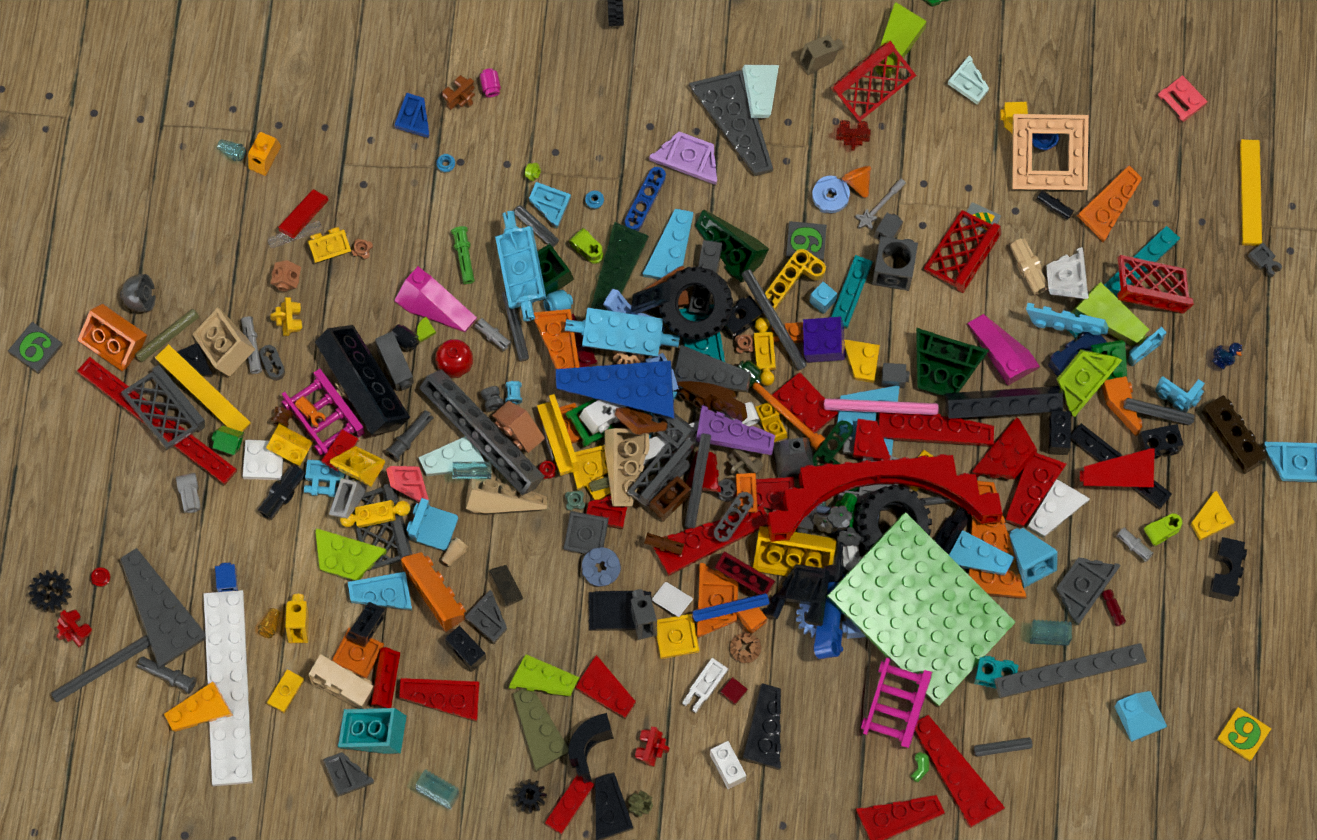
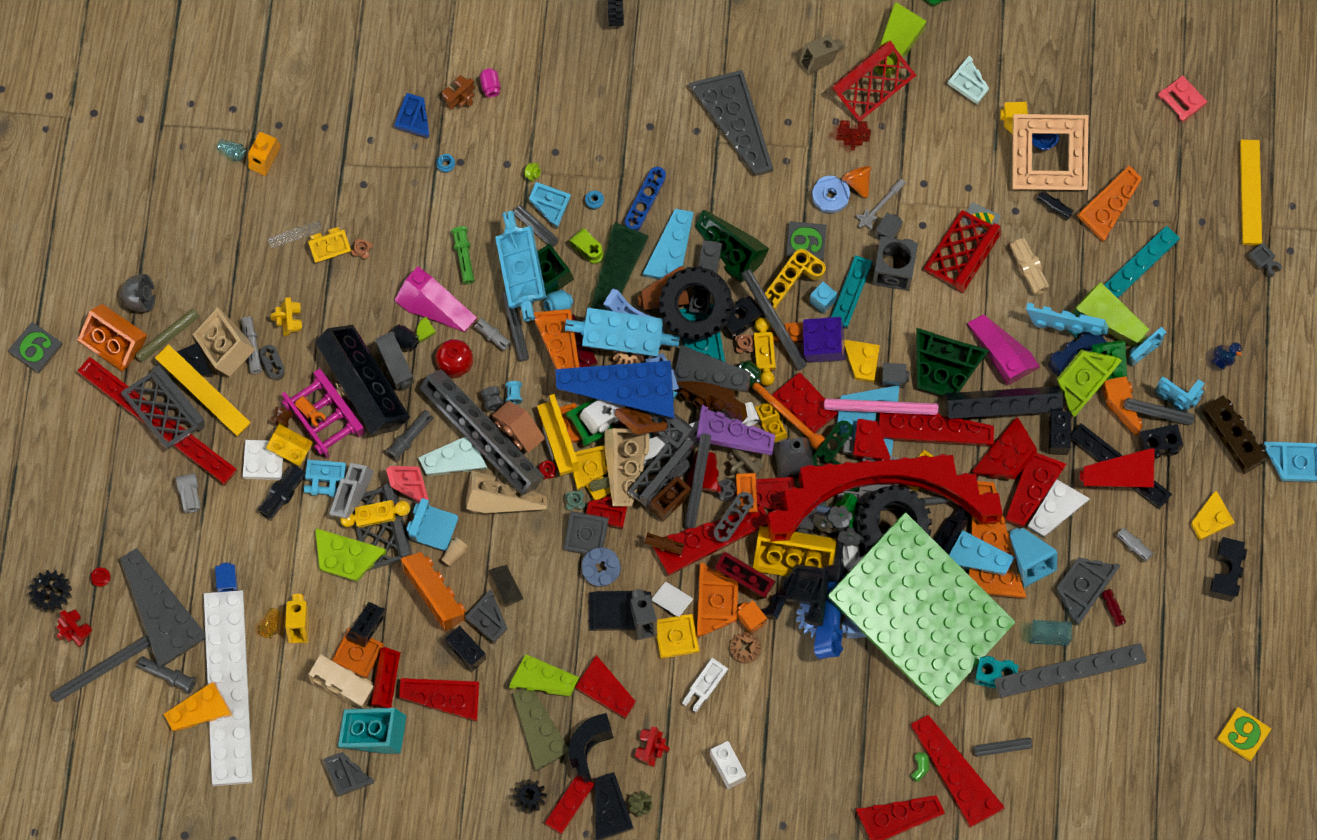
green brick [212,425,244,455] -> none
yellow plate [267,669,305,714] -> none
nougat brick [270,260,301,292] -> none
red tile [278,189,329,239] -> none
red plate [322,429,359,472] -> none
yellow slope [330,446,385,487] -> none
medium azure wing [348,572,412,611] -> none
clear light blue brick [415,769,460,810] -> none
clear light blue tile [452,462,491,479] -> none
black tile [632,282,671,314] -> none
lavender wing [649,132,717,185] -> none
blue axle [693,593,769,622] -> none
dark red tile [720,677,748,705] -> none
light aqua wing [742,65,779,118] -> none
black wing [742,683,781,770] -> none
dark pink fence [861,658,933,748] -> none
white wing [1046,247,1089,299] -> none
medium azure slope [1114,691,1167,742] -> none
red fence [1117,255,1194,314] -> none
lime piece [1144,513,1182,546] -> none

